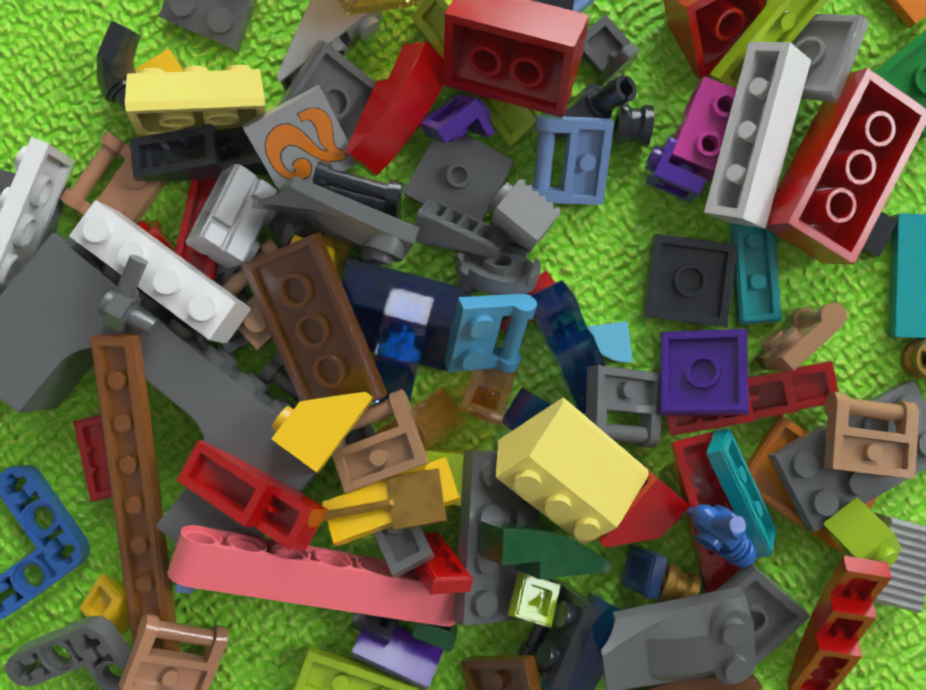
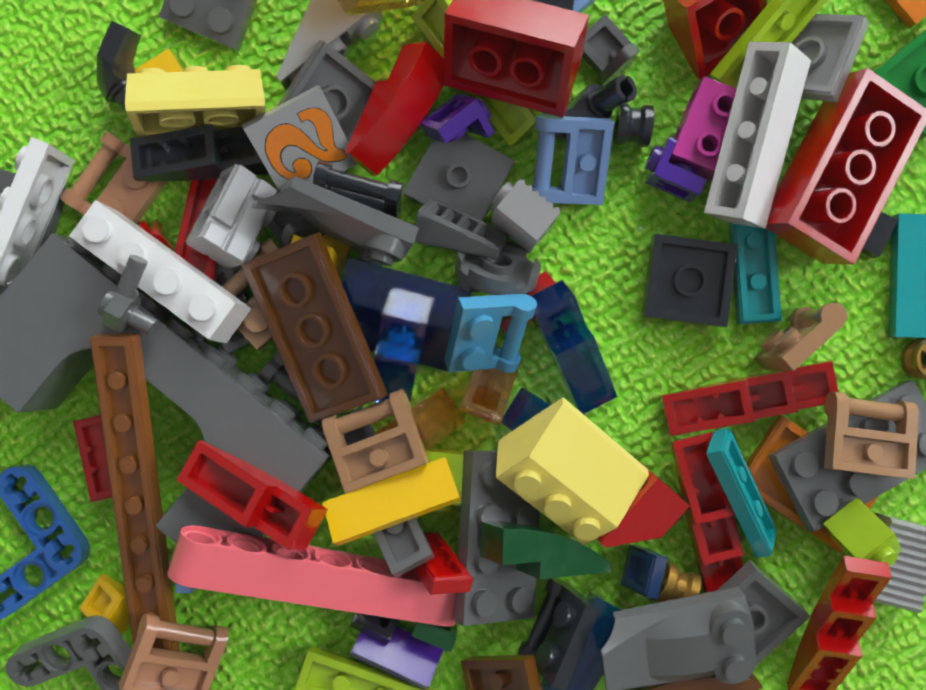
yellow slope [271,392,373,474] -> none
pearl gold piece [322,468,447,531] -> none
lime tile [507,573,560,628] -> none
medium azure tile [584,321,633,362] -> none
dark grey plate [586,365,661,448] -> none
dark purple tile [660,329,749,416] -> none
blue piece [686,504,757,568] -> none

